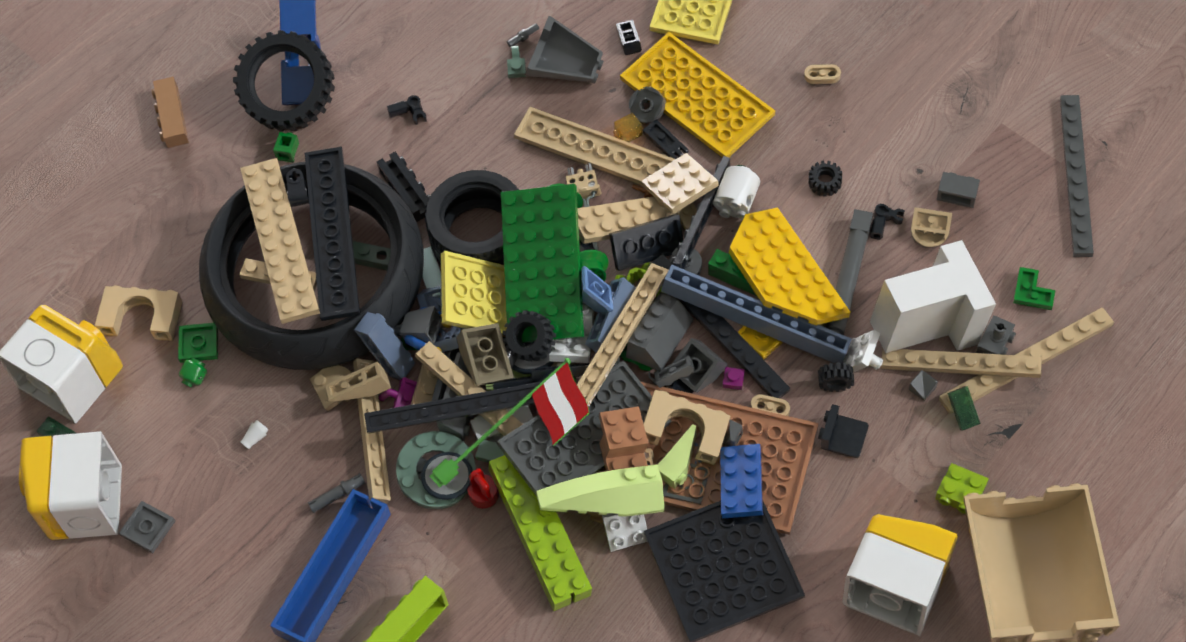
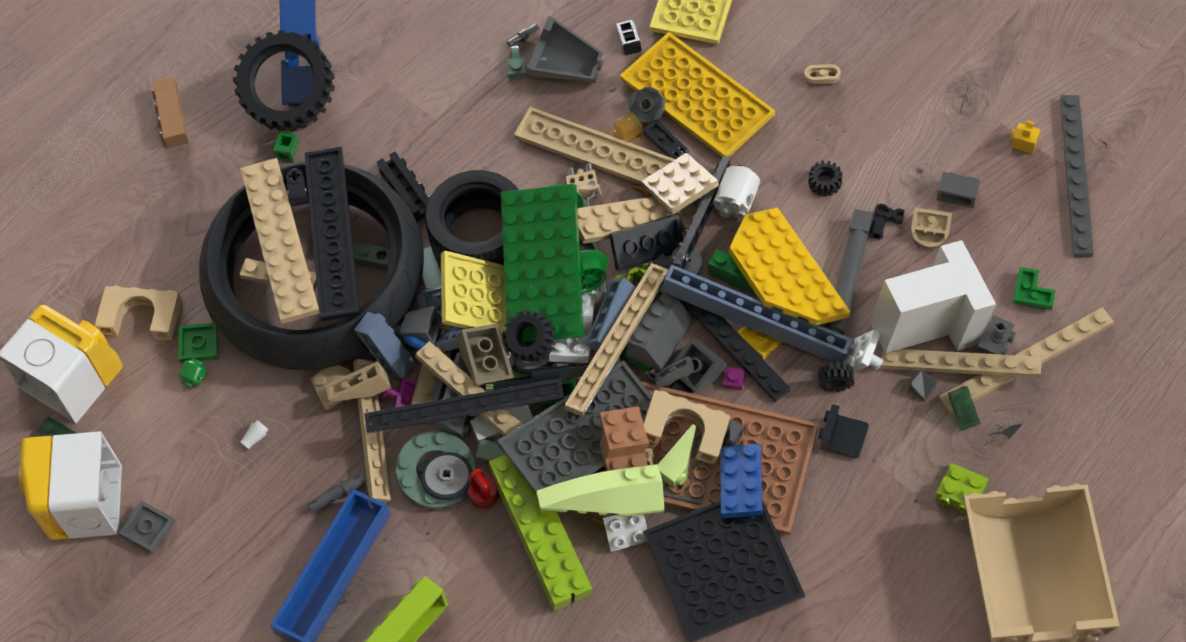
black bar [387,95,427,125] -> none
flag [430,358,590,487] -> none
medium blue slope [581,266,613,312] -> none
tan plate [751,394,790,416] -> none
white piece [843,514,958,636] -> none
none -> yellow brick [1010,120,1041,154]

